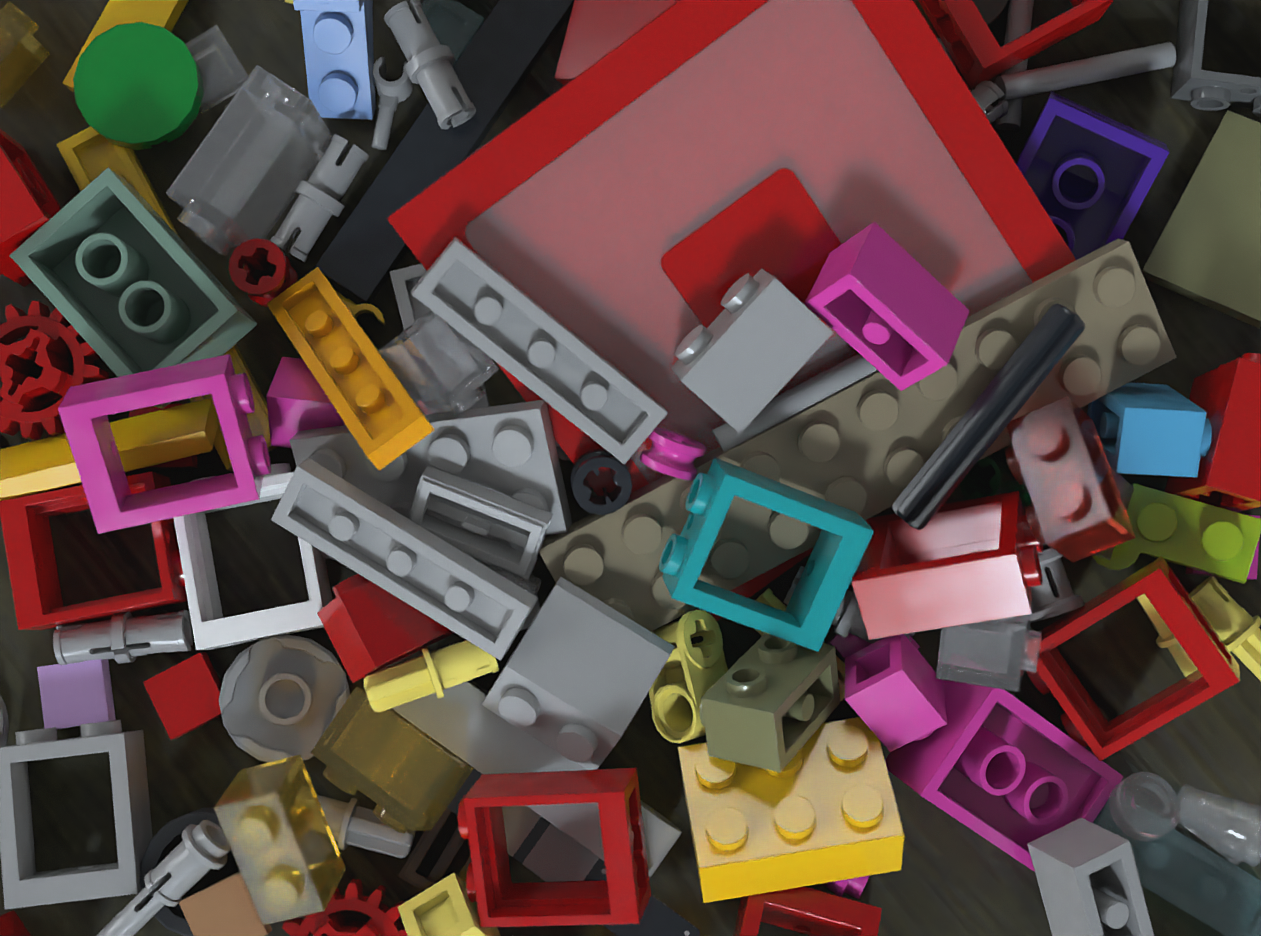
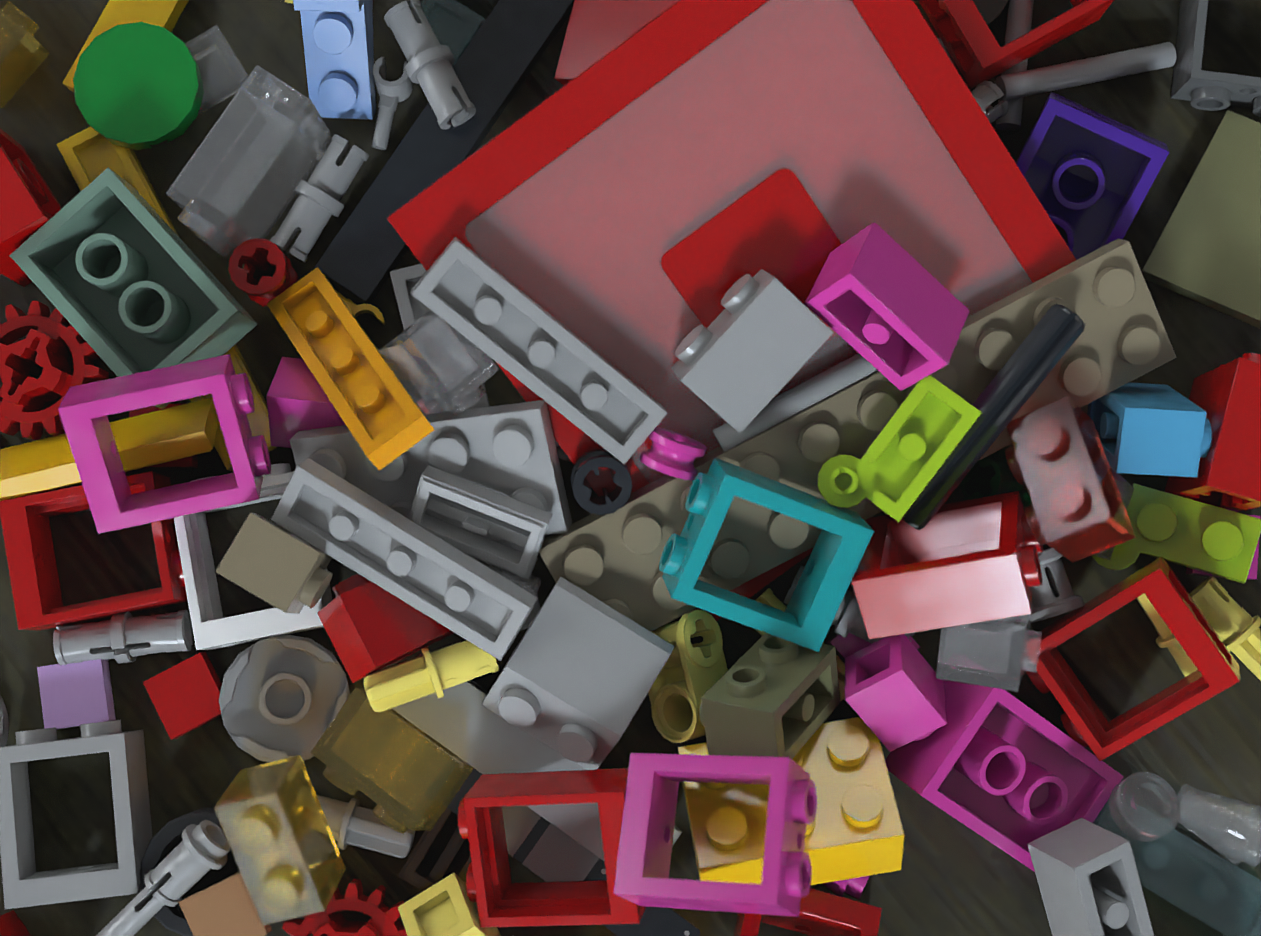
none -> dark tan brick [215,512,332,614]
none -> dark pink window [614,753,817,916]
none -> lime hinge [818,375,982,522]

